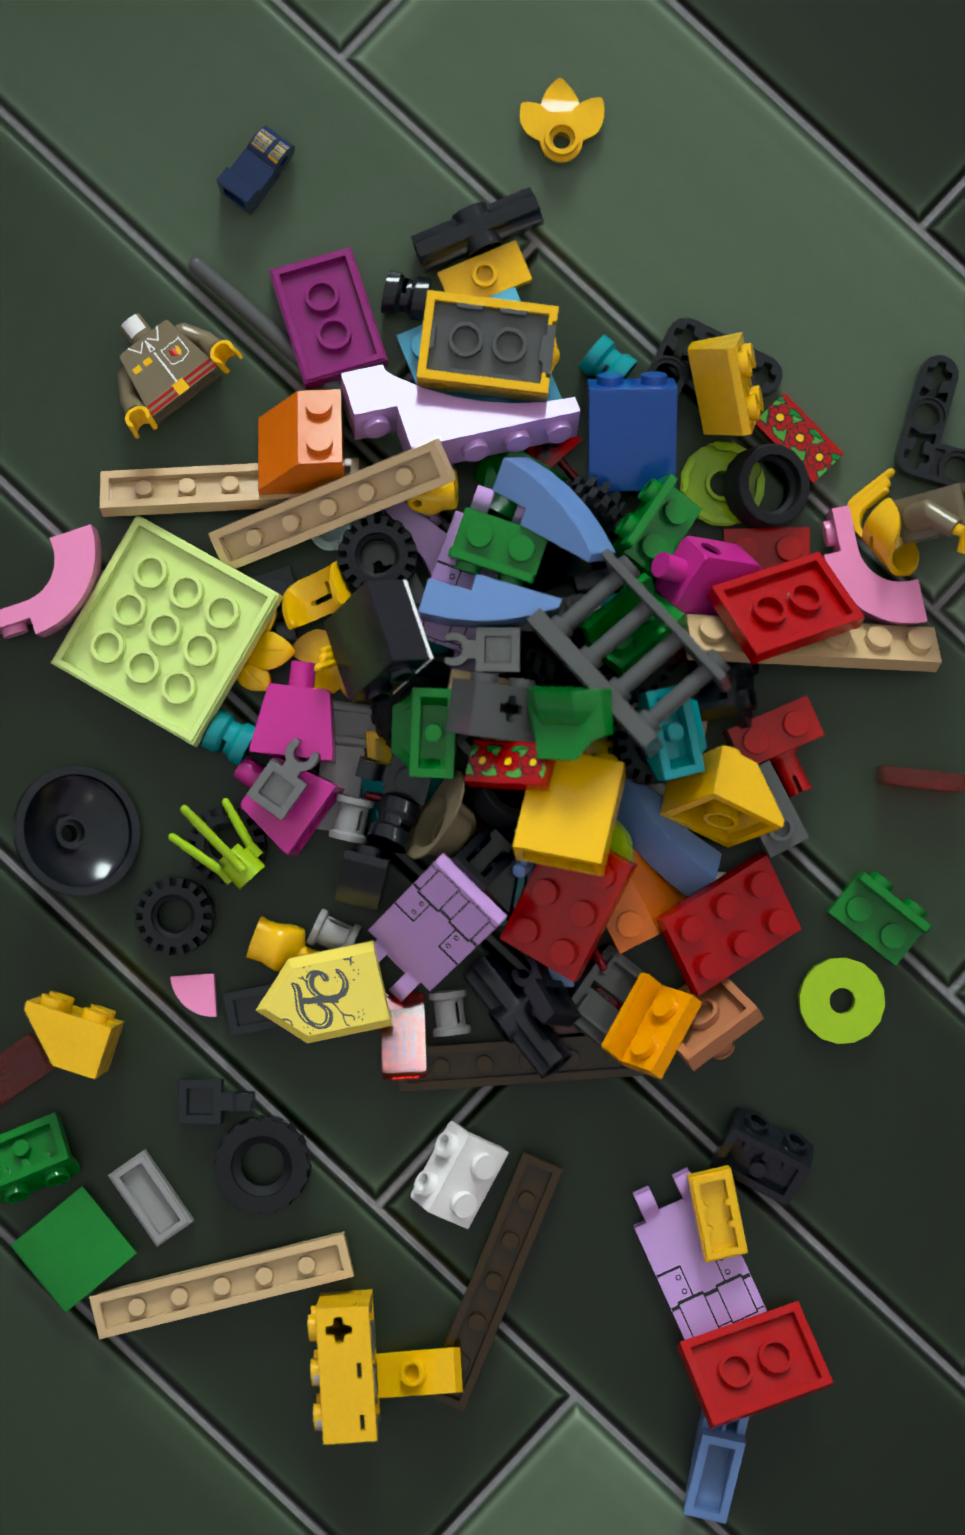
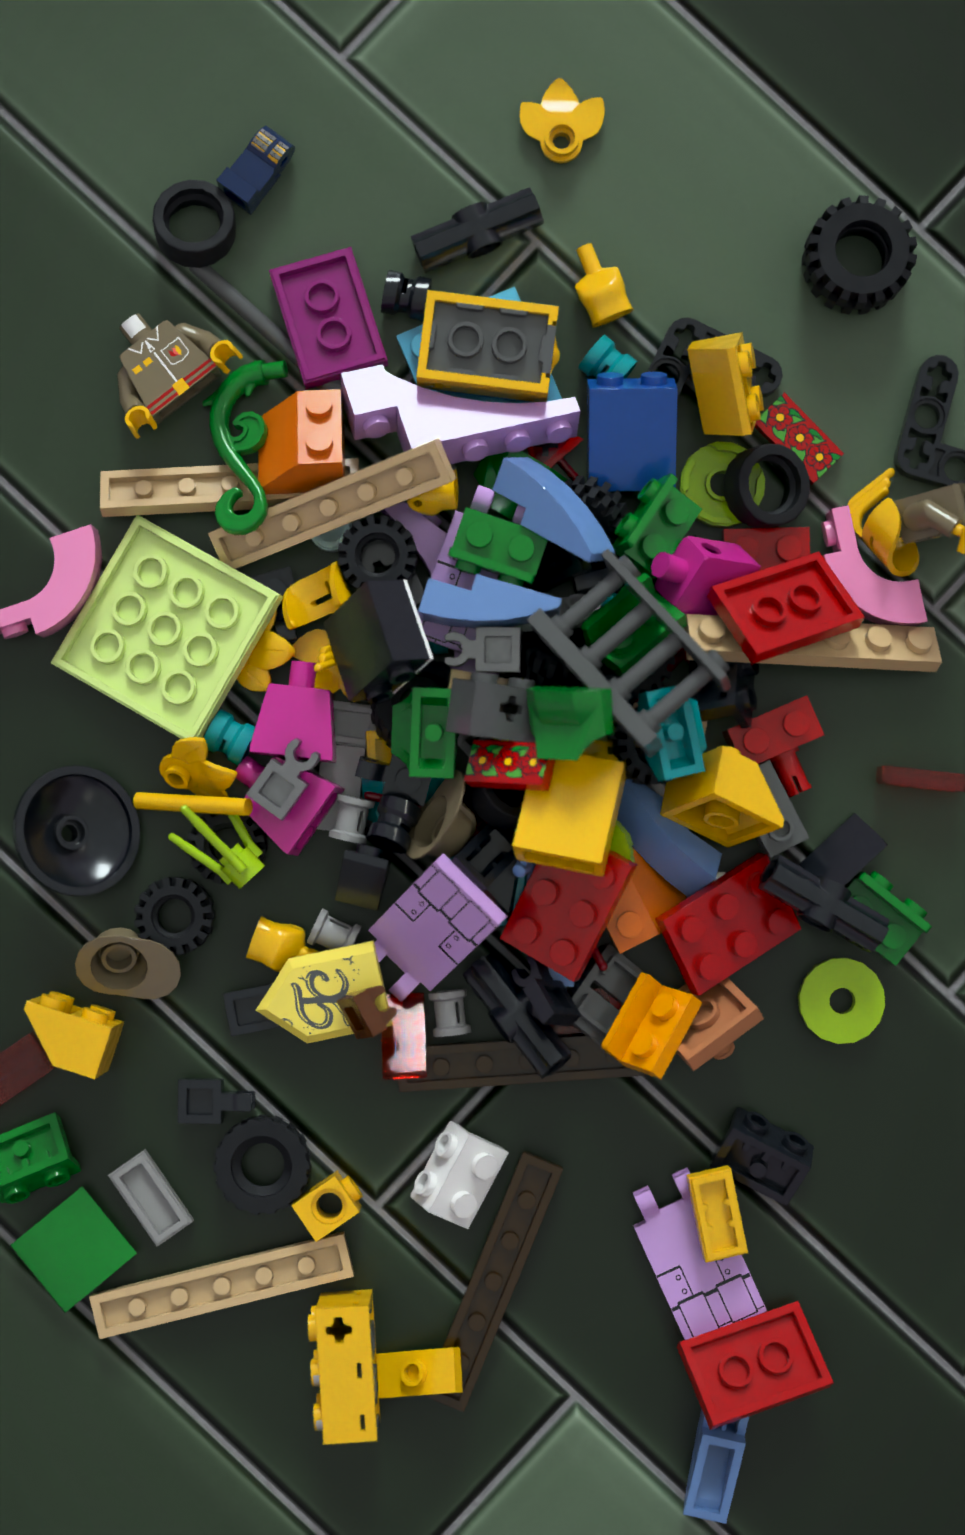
bright pink tile [170,973,218,1017] -> none
yellow plate [437,240,532,297] -> none
none -> dark tan piece [75,927,181,999]
none -> yellow bar [133,792,253,816]
none -> black tyre [152,180,236,268]
none -> yellow plate [159,737,238,797]
none -> green plant [202,359,288,535]
none -> yellow brick [291,1170,363,1242]
none -> reddish brown tile [337,985,397,1040]
none -> yellow piece [574,243,634,328]
none -> black piece [758,855,889,952]
none -> black slope [799,813,888,886]
none -> black tyre [802,195,917,315]

